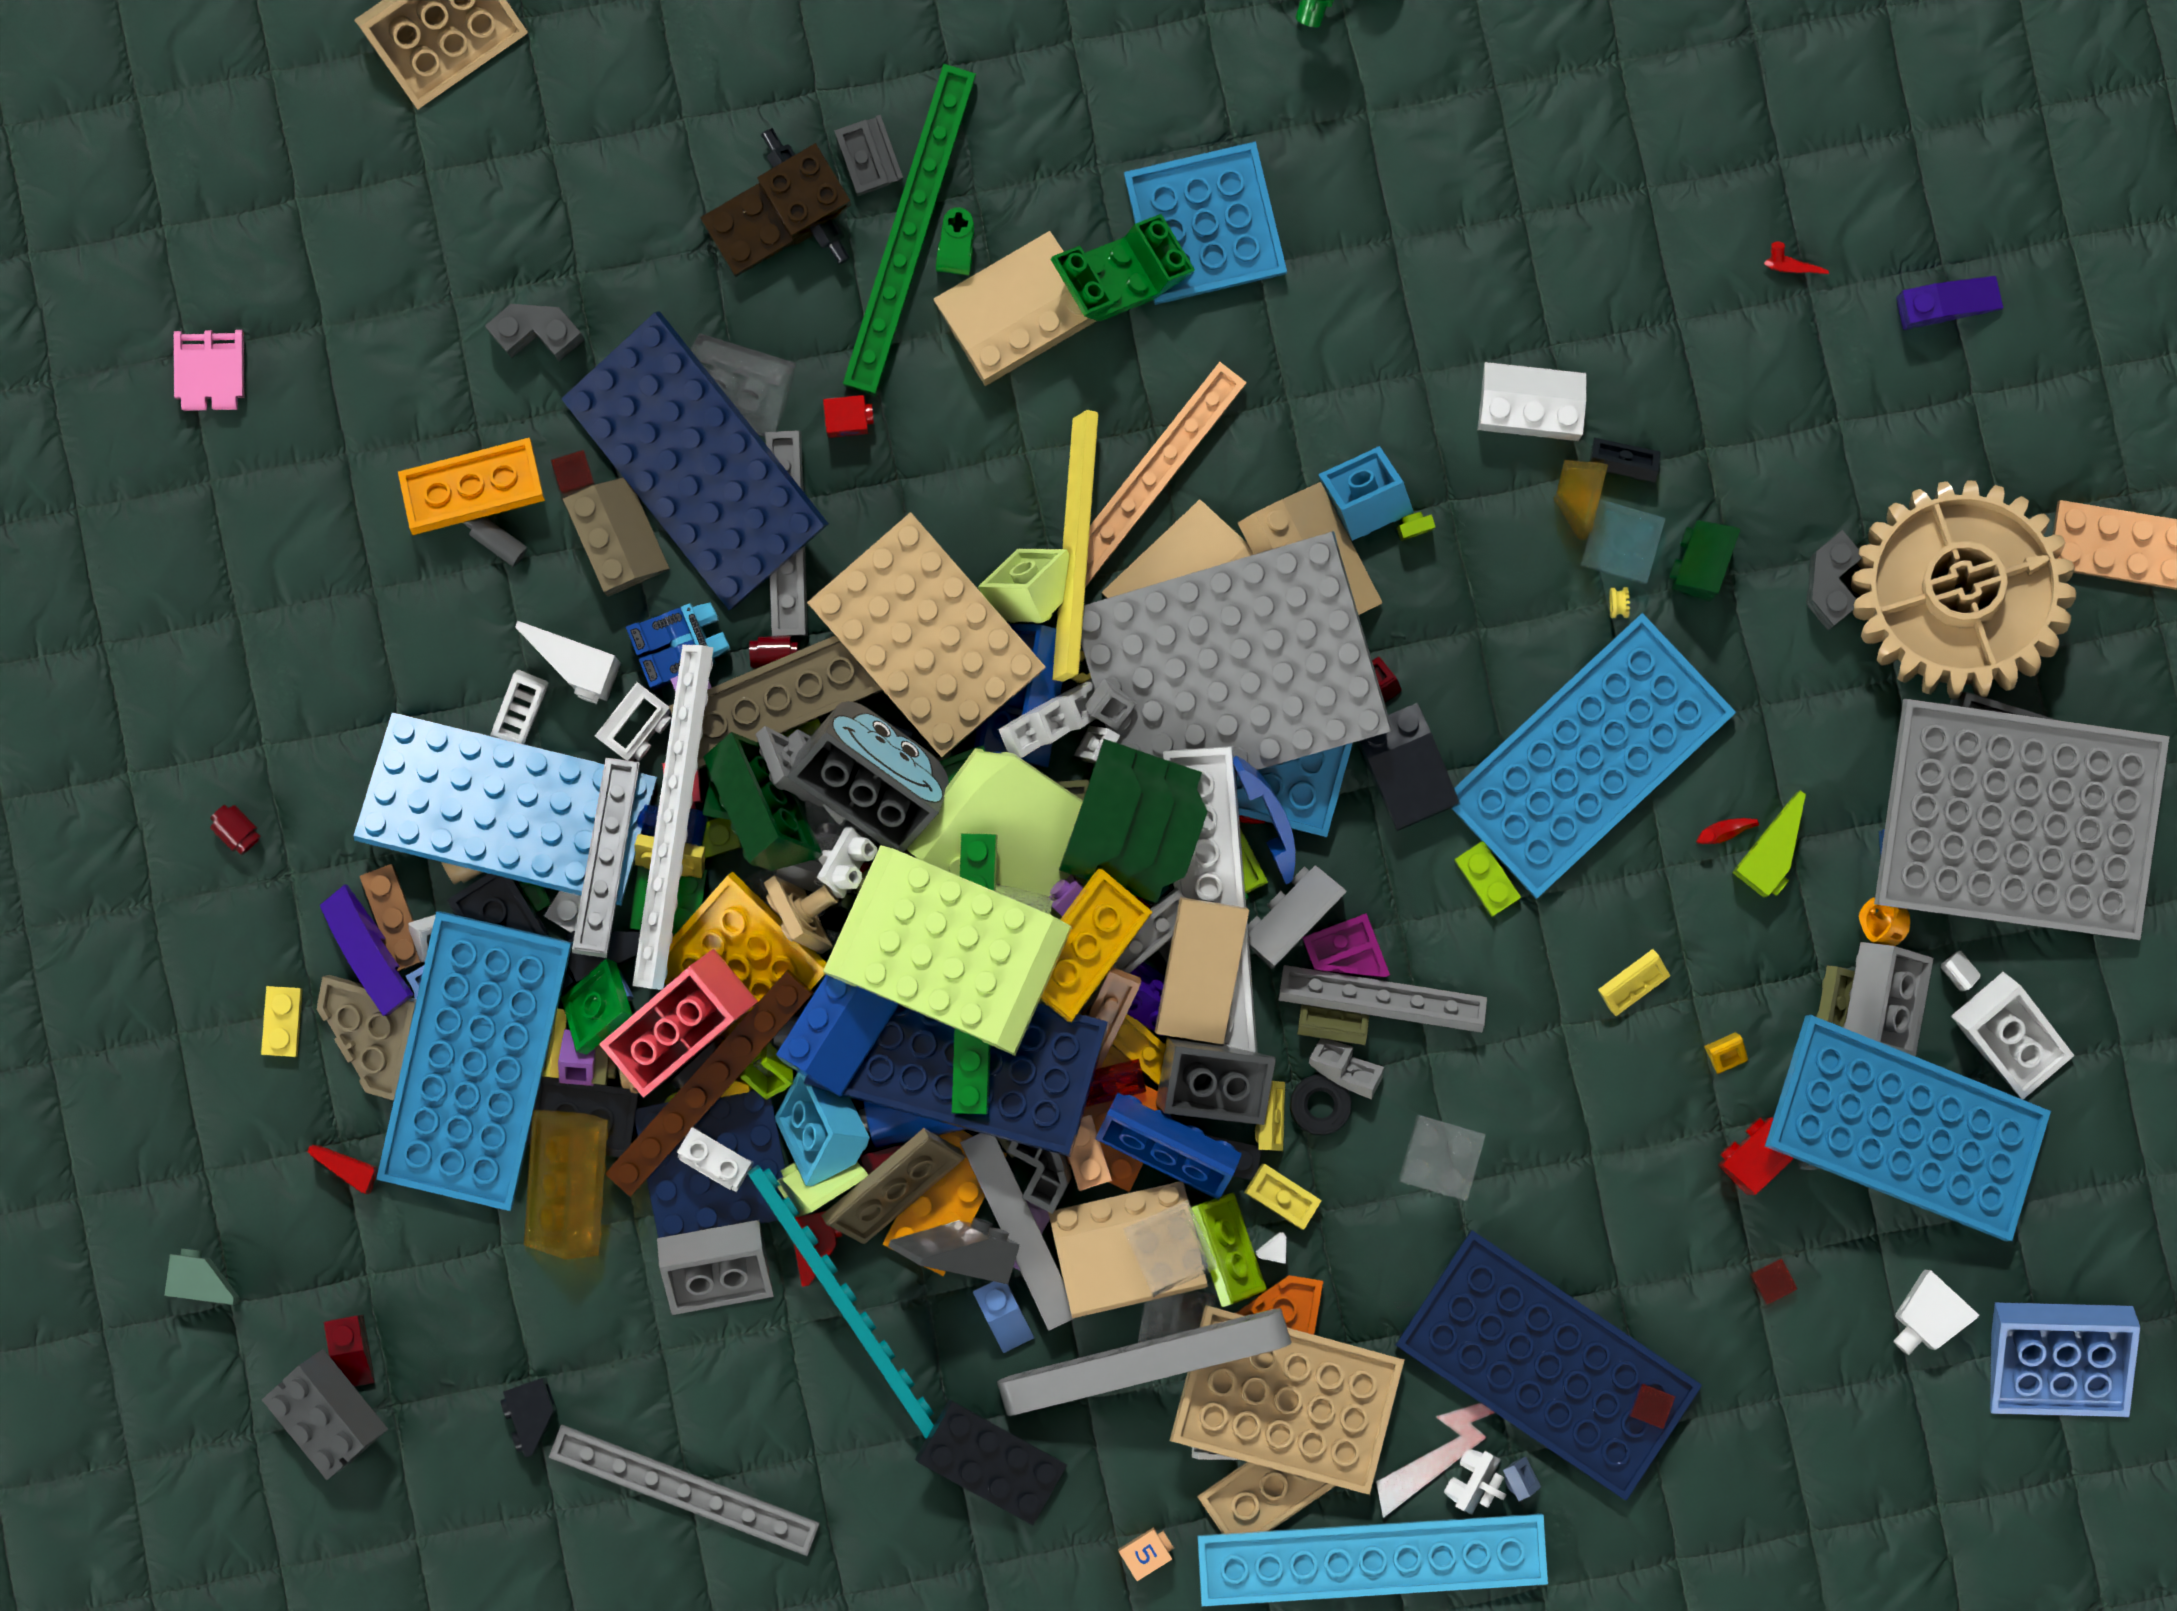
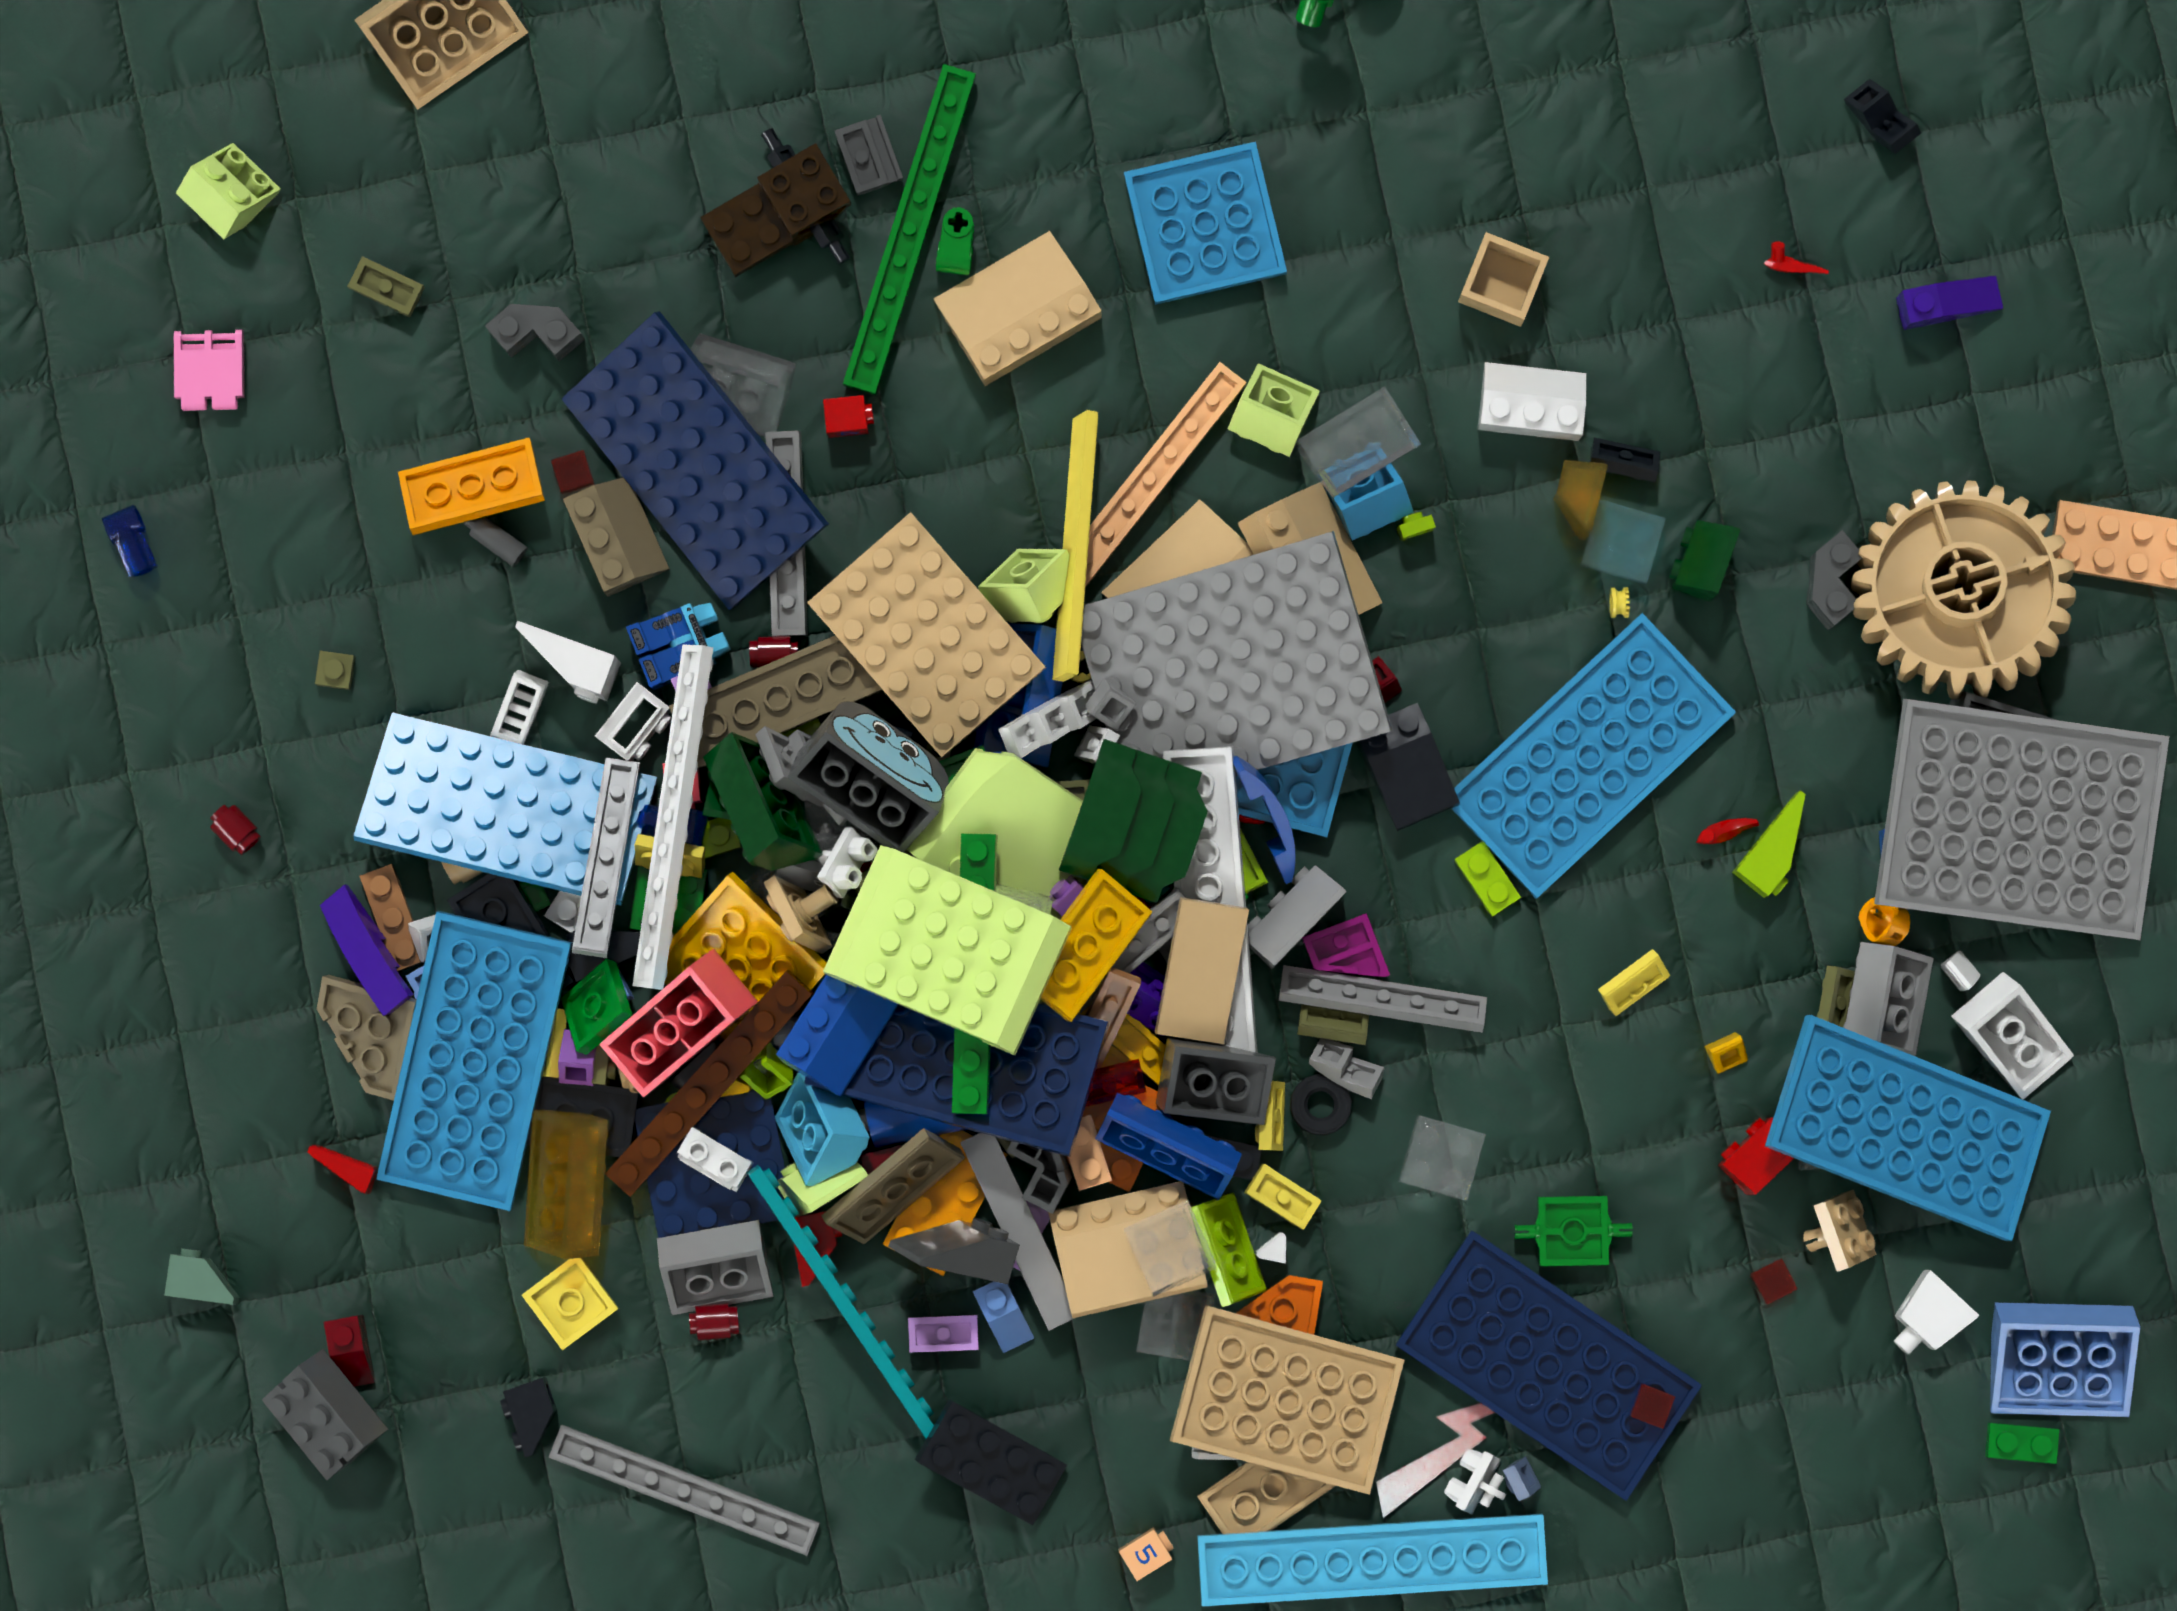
light yellow plate [261,986,303,1057] -> none
light grey beam [997,1308,1292,1416] -> none
green slope [1050,214,1195,322] -> none
none -> clear blue piece [102,505,158,578]
none -> yellowish green slope [176,143,281,239]
none -> olive plate [315,651,356,690]
none -> olive plate [347,256,425,317]
none -> light yellow plate [522,1253,619,1351]
none -> dark red brick [689,1303,739,1341]
none -> lavender plate [908,1315,979,1353]
none -> yellowish green slope [1228,363,1320,457]
none -> clear slope [1296,387,1421,498]
none -> tan piece [1458,232,1549,327]
none -> green plate [1514,1196,1633,1266]
none -> tan plate [1804,1190,1876,1272]
none -> black slope [1844,79,1921,154]
none -> green plate [1985,1422,2059,1464]

